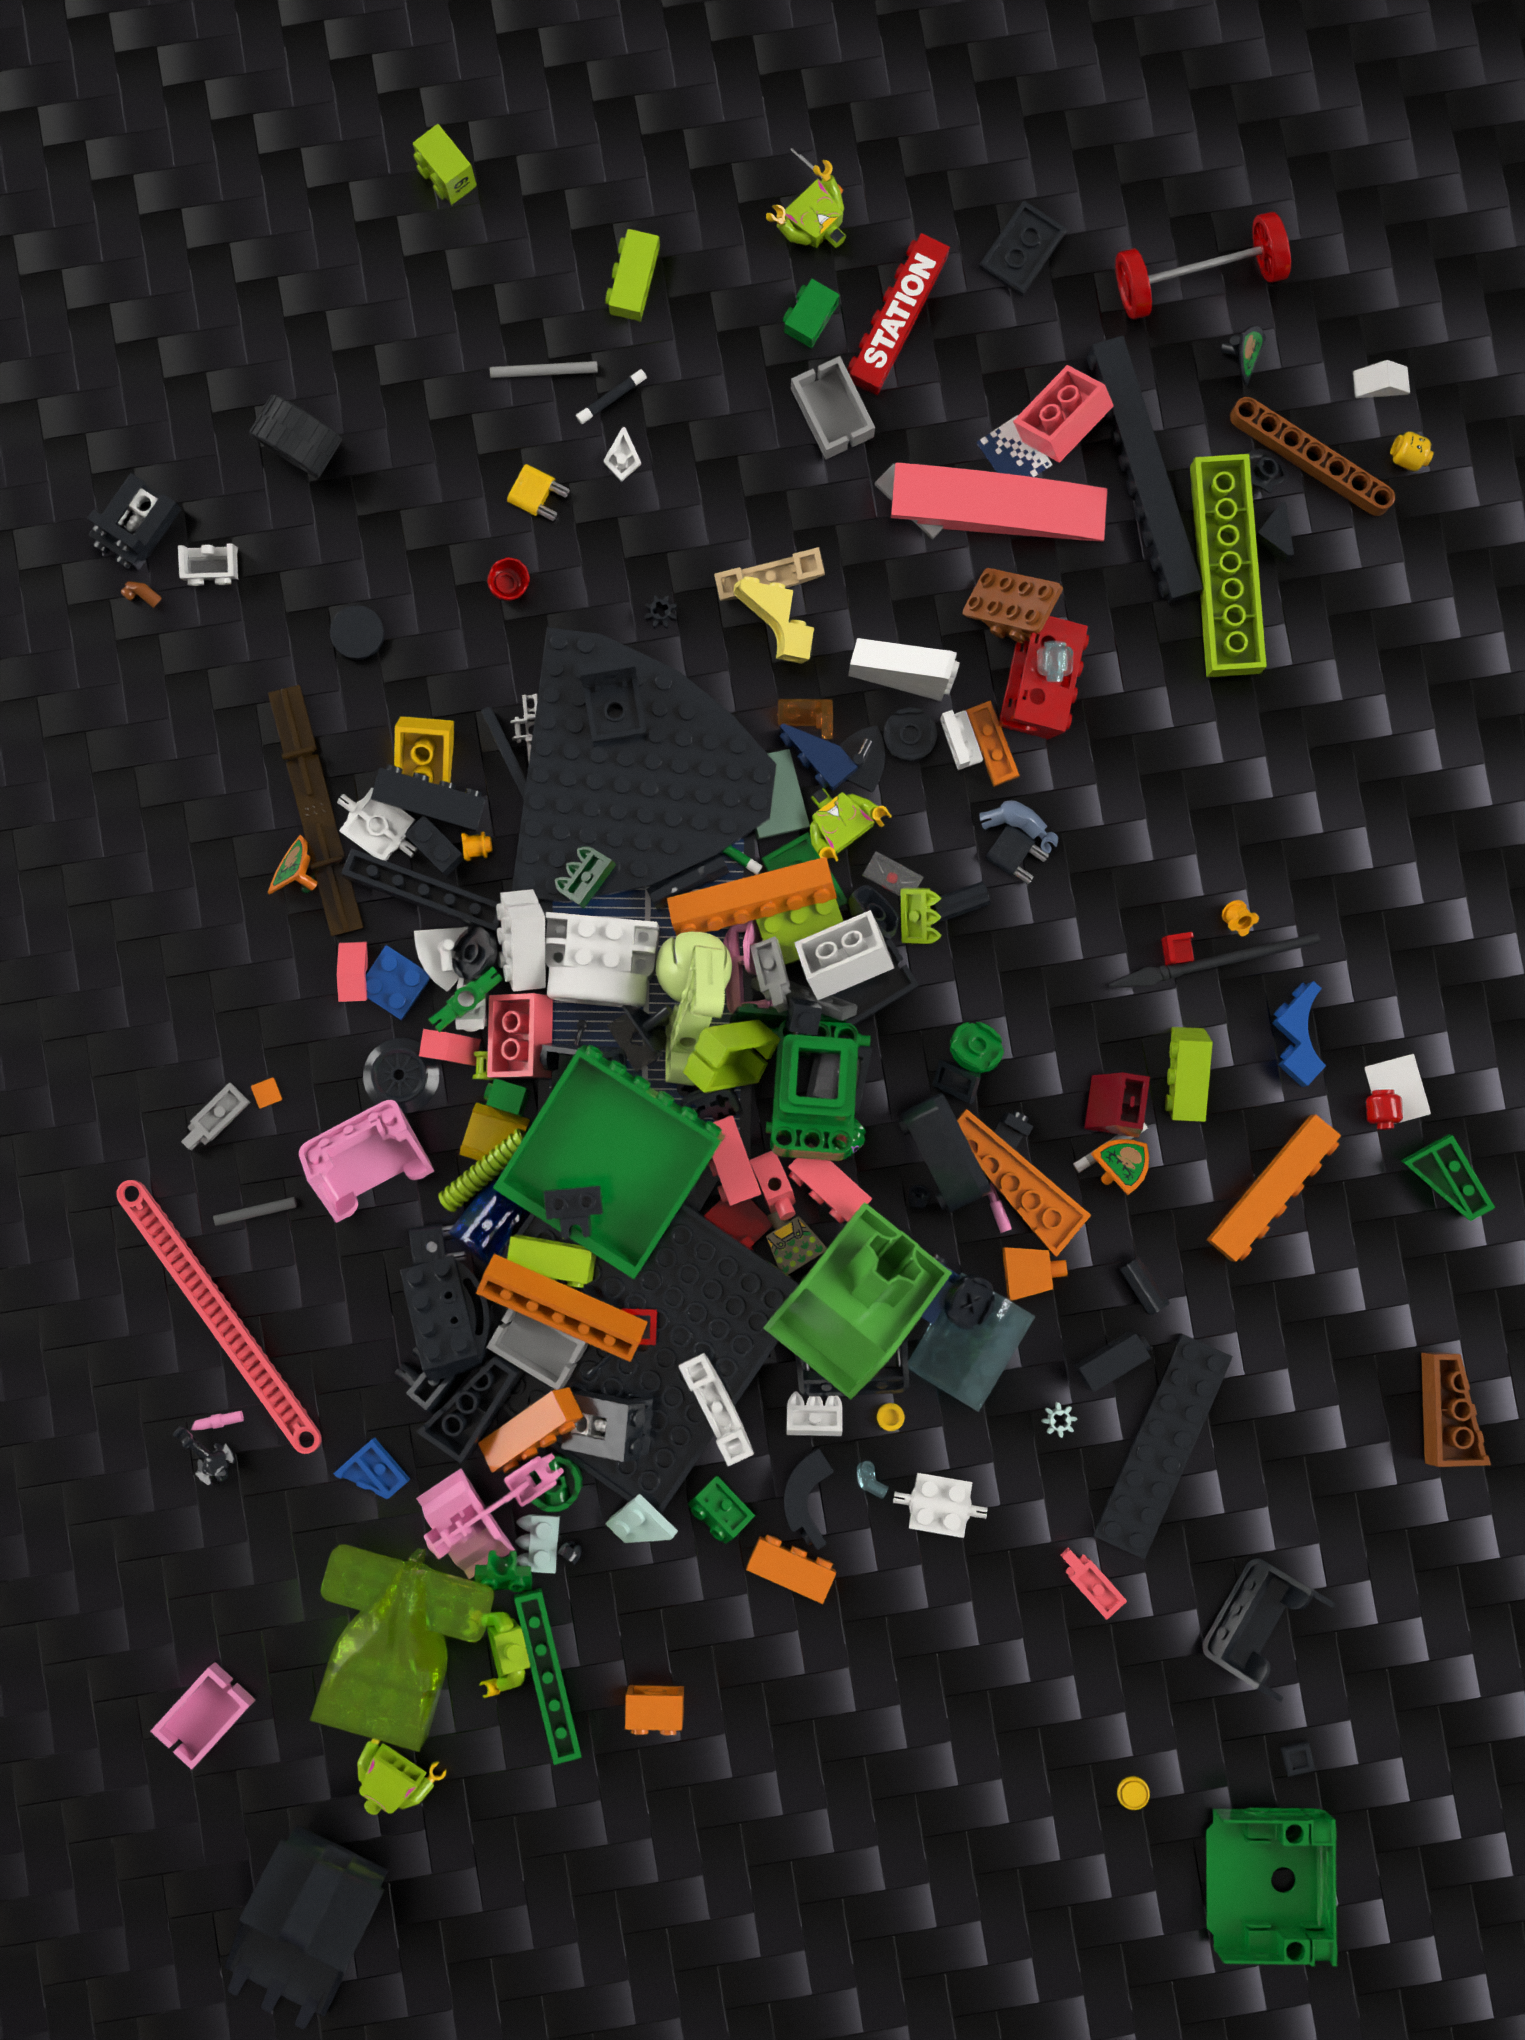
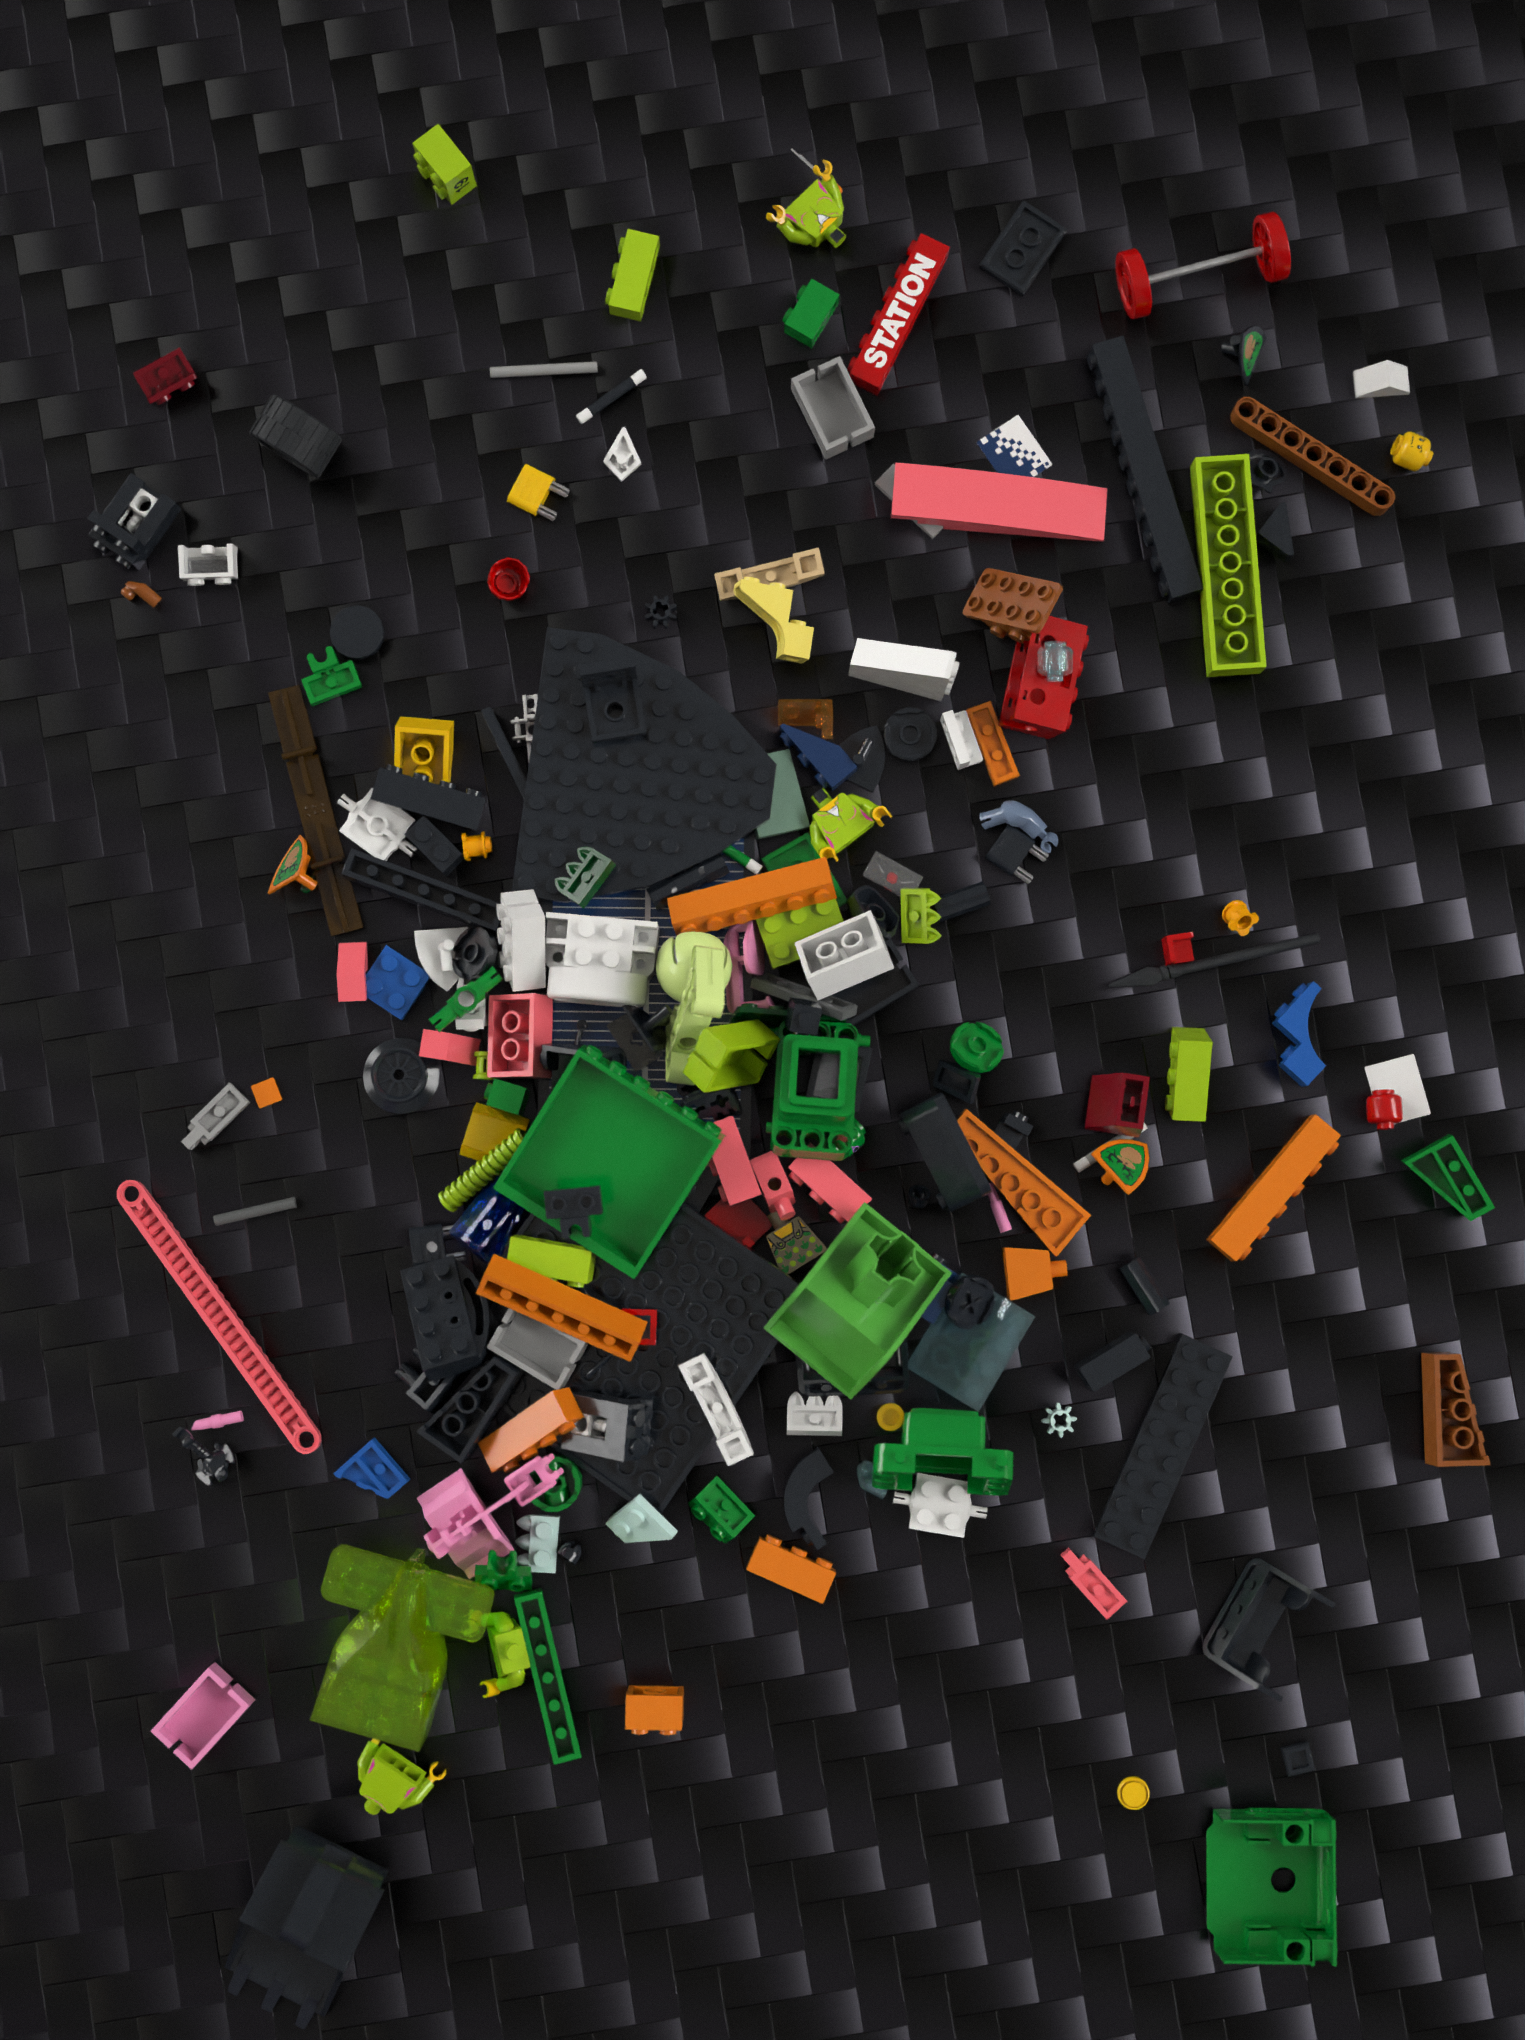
bright pink windscreen [299,1100,434,1223] -> none
light grey hinge [750,936,790,1013] -> none
coral brick [1013,365,1114,463] -> none
none -> dark red bracket [133,347,197,405]
none -> green plate [301,646,363,706]
none -> green piece [872,1408,1013,1496]

